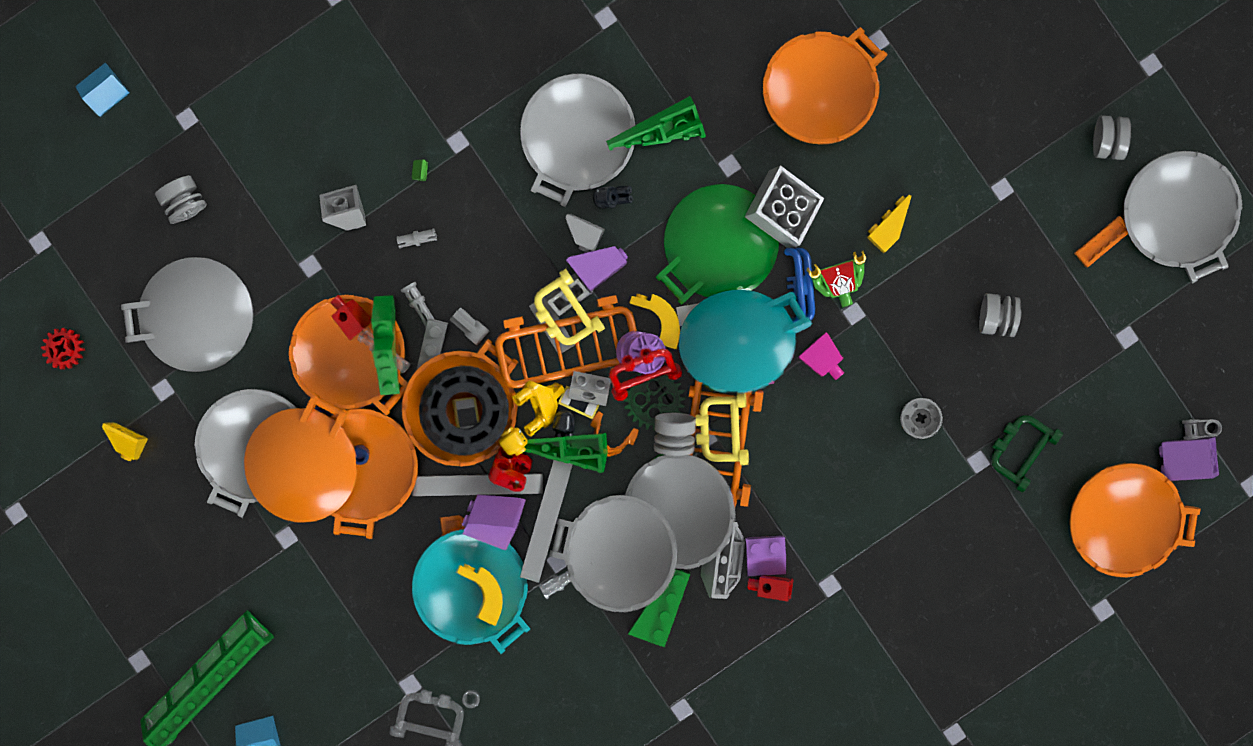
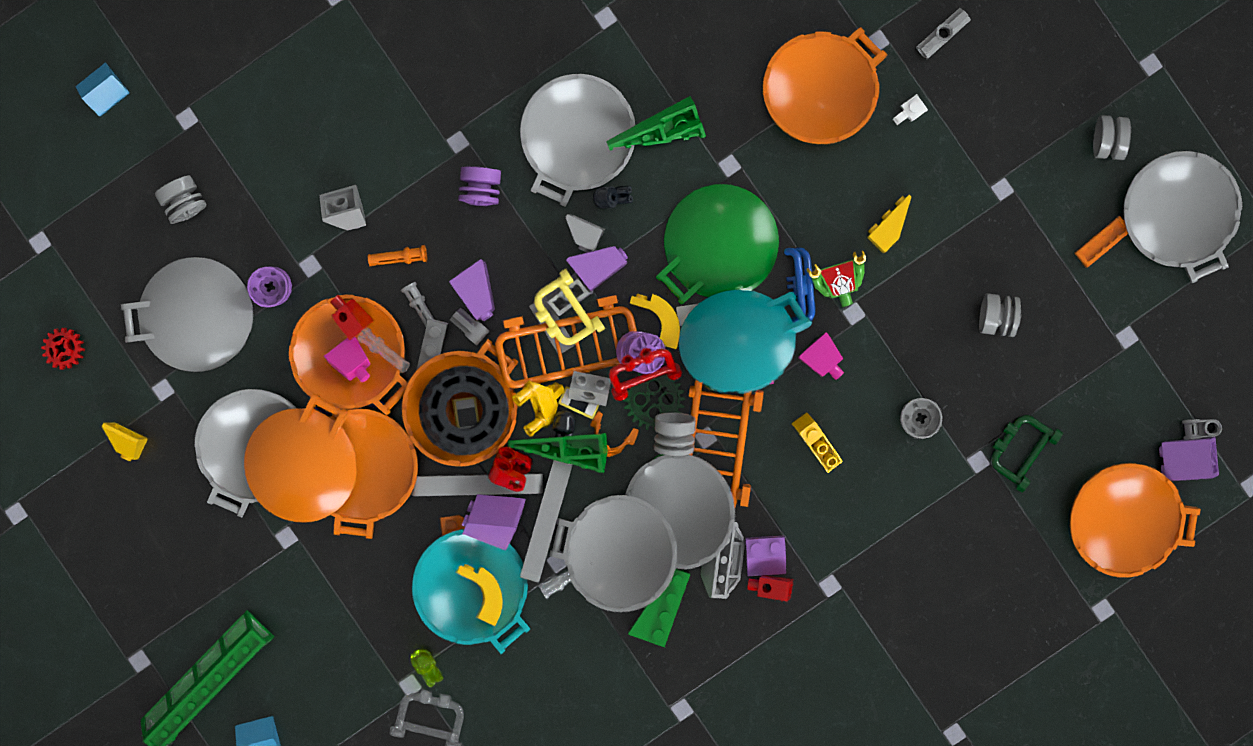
dark blue tile [354,445,370,465] -> none
green arch [371,295,400,395] -> none
light grey pin [397,228,437,248] -> none
bright green slope [412,160,428,181] -> none
clear bush [462,689,480,708] -> none
yellow head [499,426,528,456] -> none
light yellow bar [696,392,749,465] -> none
light grey slope [745,166,824,248] -> none
none -> medium lavender wheel [247,266,292,307]
none -> dark pink torso [324,337,370,382]
none -> orange pin [368,245,427,266]
none -> clear neon green piece [410,648,443,687]
none -> medium lavender slope [449,259,495,321]
none -> medium lavender wheel [458,167,501,206]
none -> yellow slope [792,413,843,473]
none -> white plate [893,94,928,125]
none -> light grey piece [916,8,971,59]

